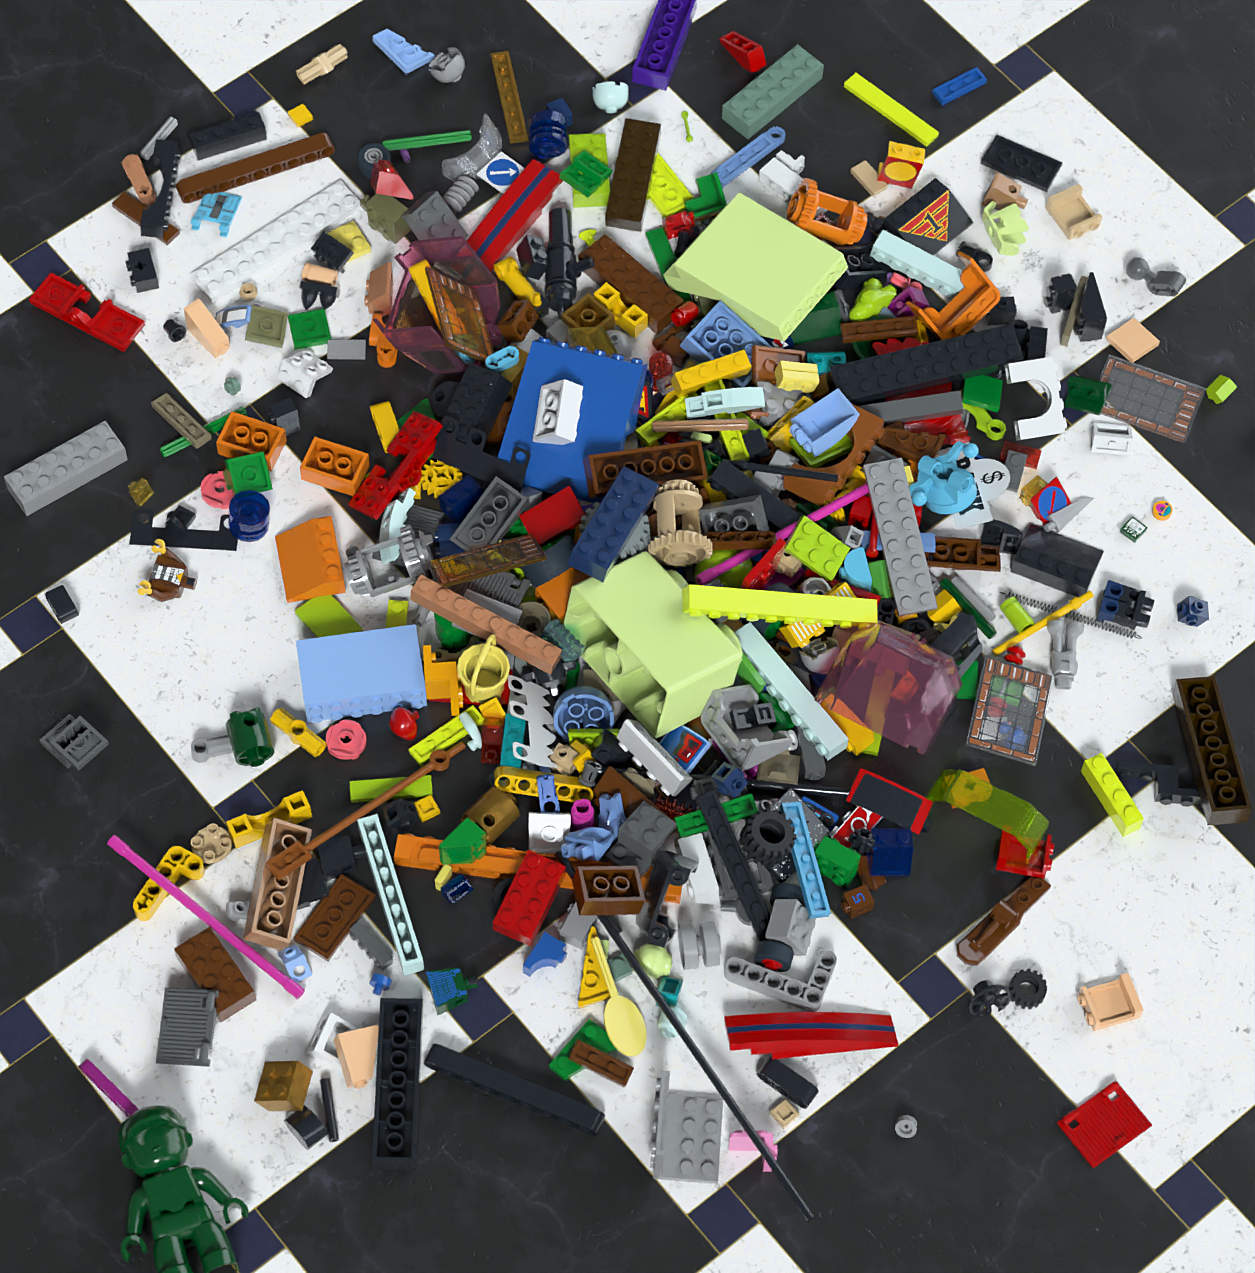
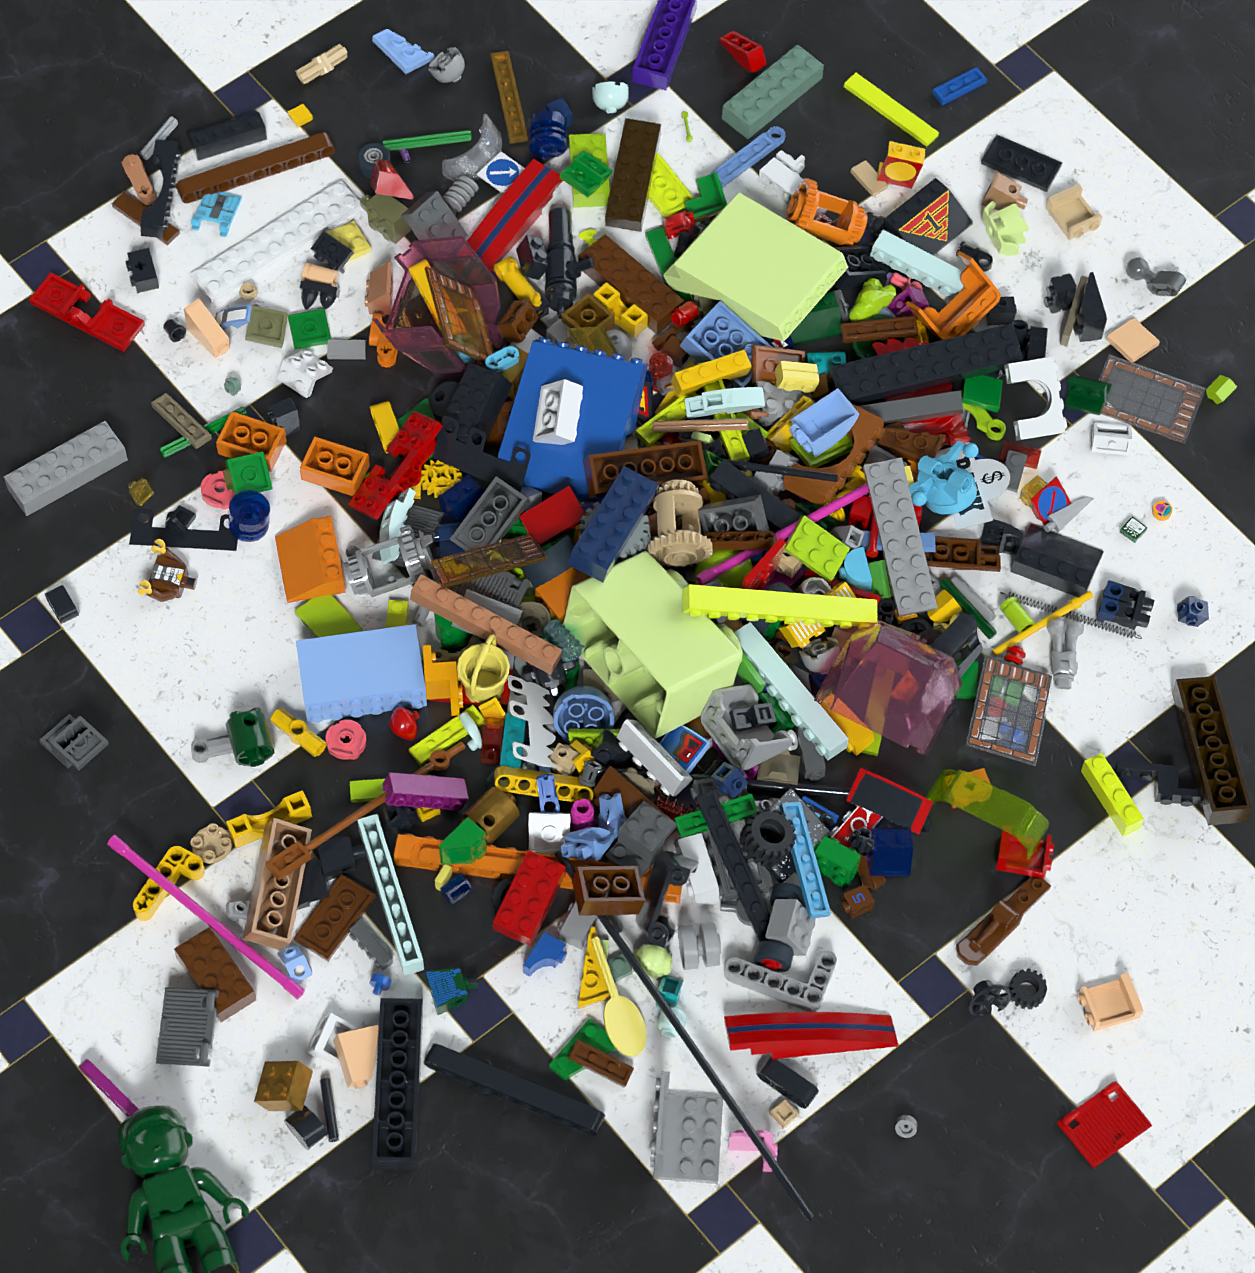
none -> magenta brick [382,773,469,811]

